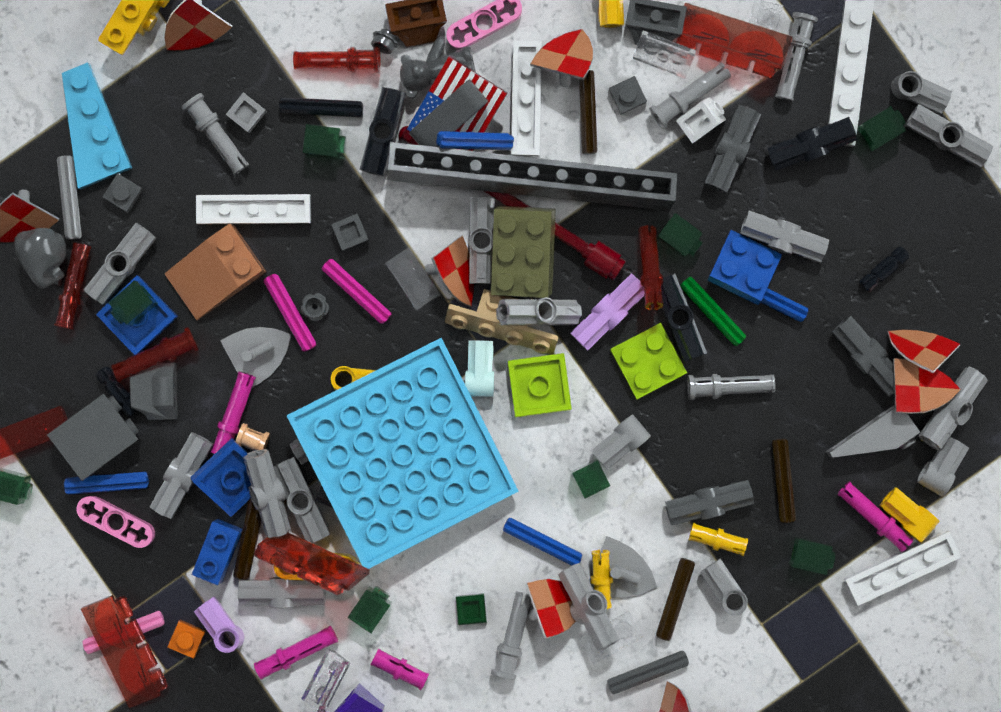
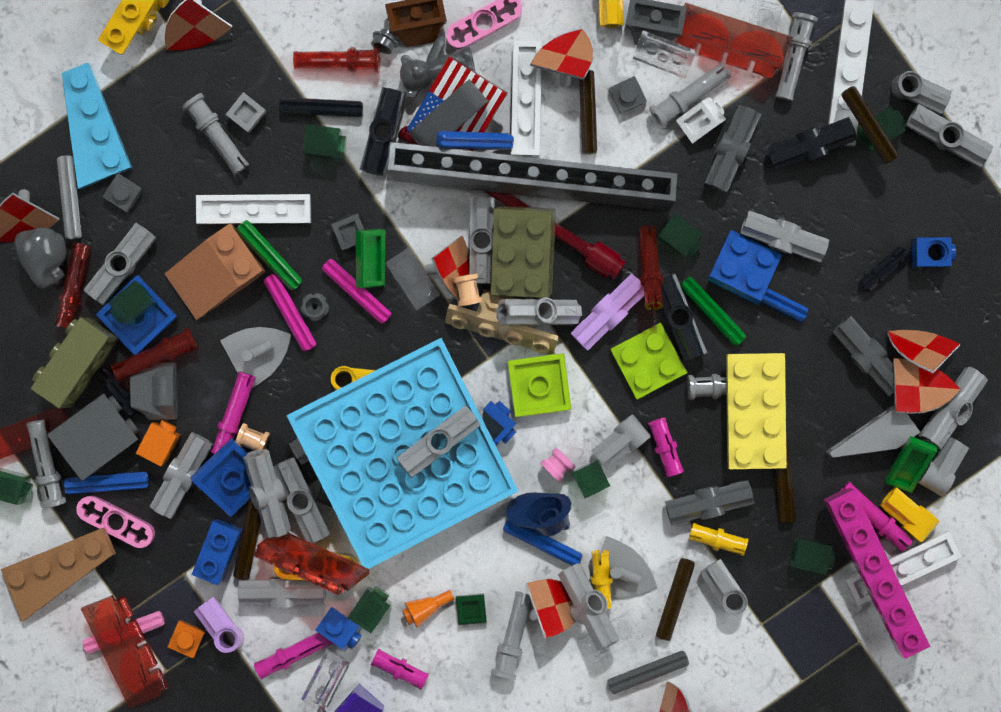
light aqua piece [465,341,494,397] -> none
none -> medium nougat wing [1,527,116,622]
none -> light grey pin [26,420,66,508]
none -> olive brick [31,317,119,408]
none -> orange brick [136,420,181,466]
none -> green axle [236,220,302,290]
none -> blue bracket [315,607,362,652]
none -> green tile [356,229,385,288]
none -> light grey piece [396,405,481,478]
none -> orange cone [402,590,455,628]
none -> light nougat bush [452,273,483,307]
none -> blue bracket [483,400,517,445]
none -> dark blue piece [506,492,572,537]
none -> bright pink wheel [540,447,576,483]
none -> dark pink pin [648,417,684,477]
none -> light yellow plate [726,353,786,469]
none -> dark pink brick [823,487,931,659]
none -> dark brown axle [841,86,899,164]
none -> green tile [885,436,937,493]
none -> blue brick [911,238,956,268]

